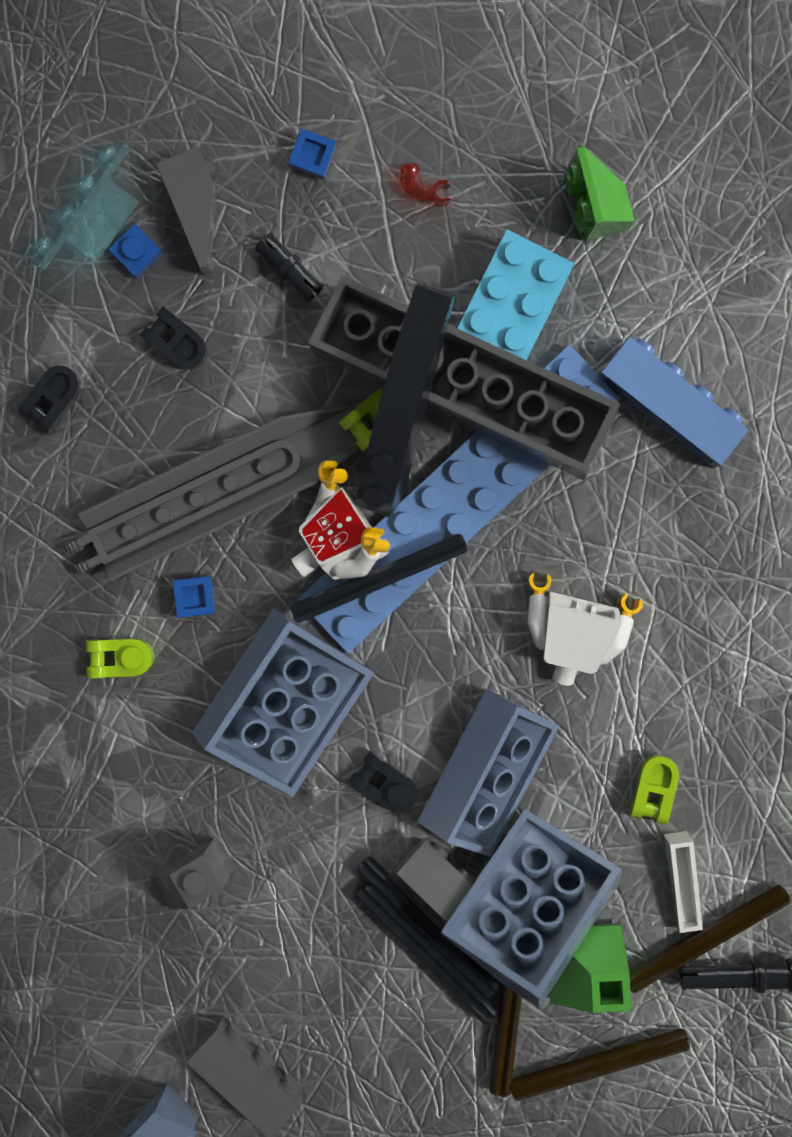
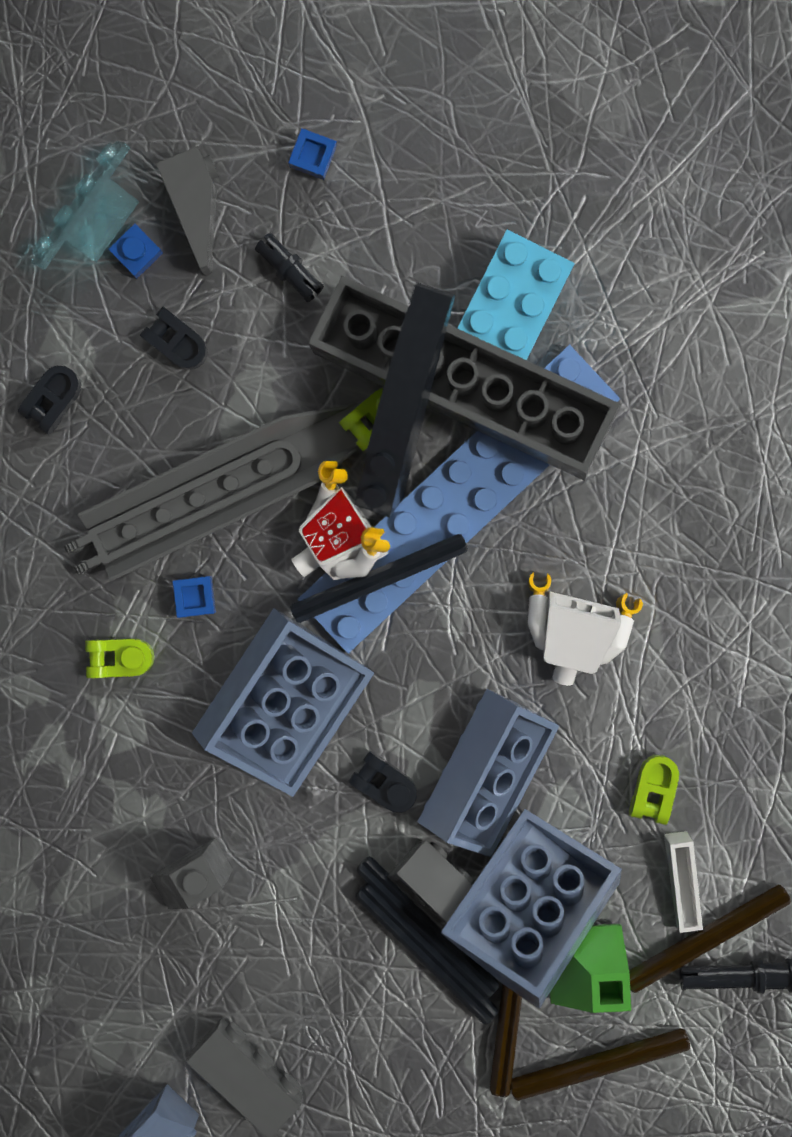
clear red arm [399,163,451,207] -> none
bright green slope [564,147,635,241] -> none
medium blue brick [599,337,749,468] -> none

